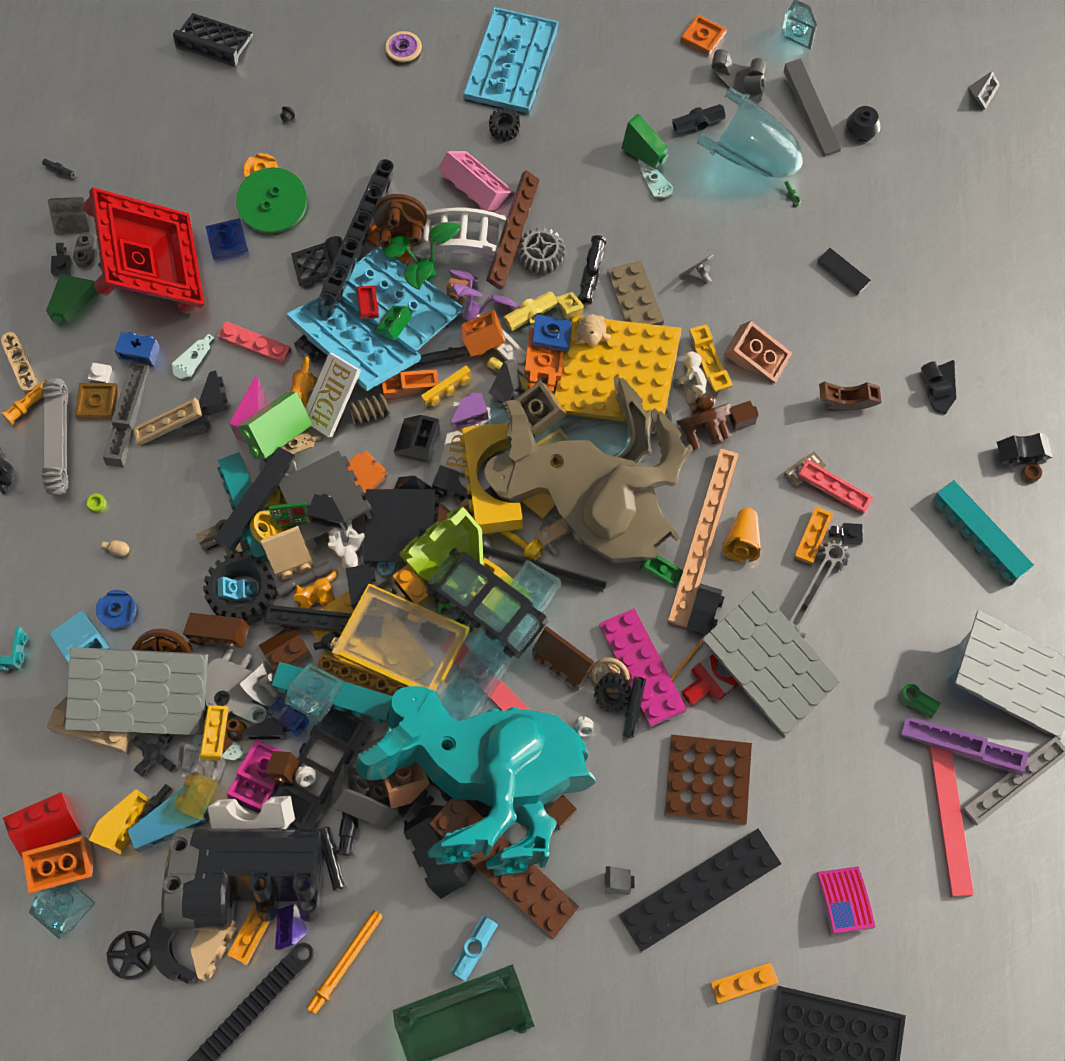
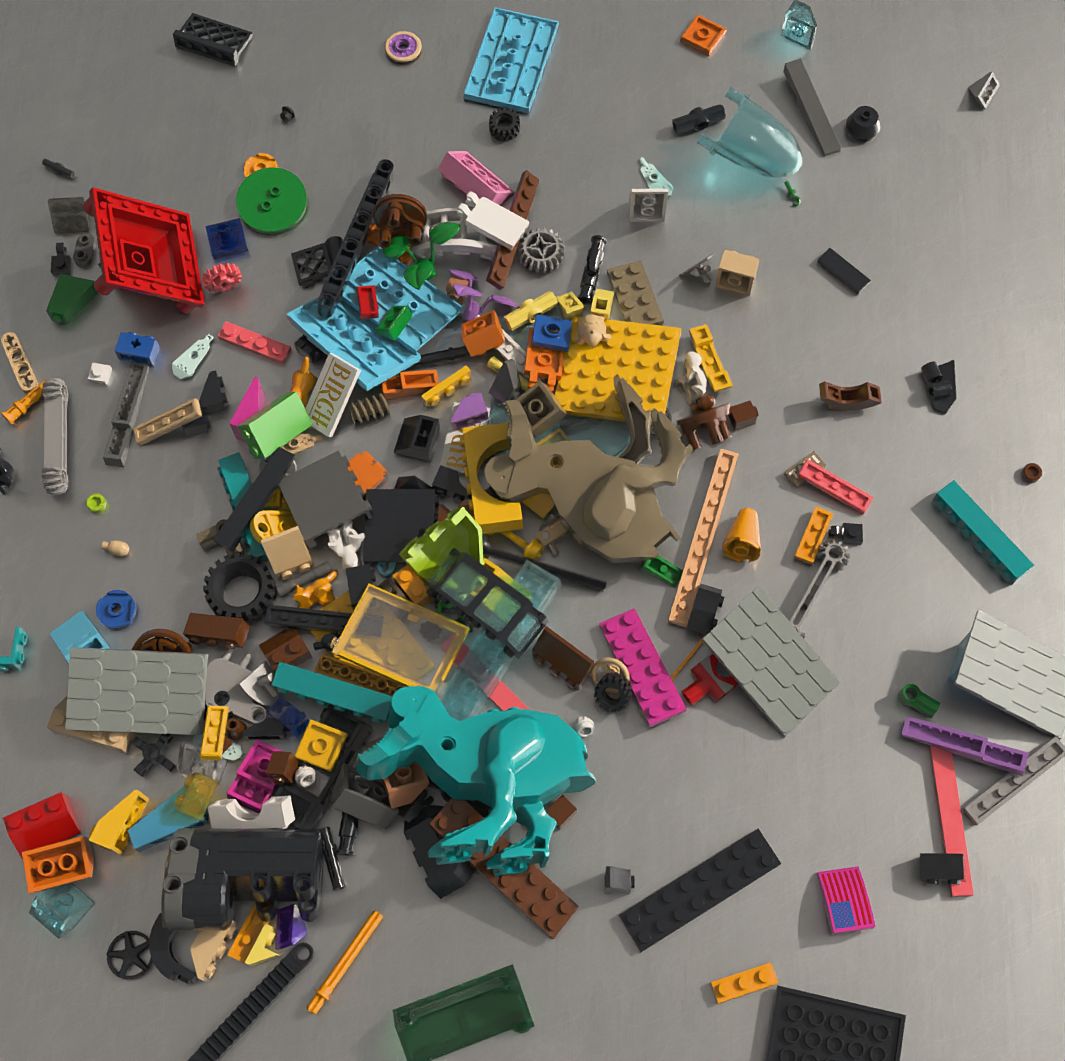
pearl gold tile [75,383,117,419] -> none
black bar [139,784,172,819] -> none
medium azure slope [217,577,257,602] -> none
slope [269,502,311,527] -> none
clear light blue slope [285,663,344,722] -> none
black slope [306,494,348,531] -> none
medium azure piece [450,915,498,982] -> none
green slope [621,114,668,169] -> none
black pin [622,676,646,738] -> none
reddish brown piece [664,734,752,825] -> none
dark grey panel [711,49,766,107] -> none
nougat slope [724,321,792,383] -> none
black brick [997,433,1053,467] -> none
none -> coral gear [201,263,242,293]
none -> light yellow slope [245,923,280,967]
none -> yellow tile [294,719,348,772]
none -> white tile [456,191,529,250]
none -> light yellow slope [590,289,614,320]
none -> white slope [629,188,668,222]
none -> tan brick [715,250,760,295]
none -> black brick [920,853,966,886]

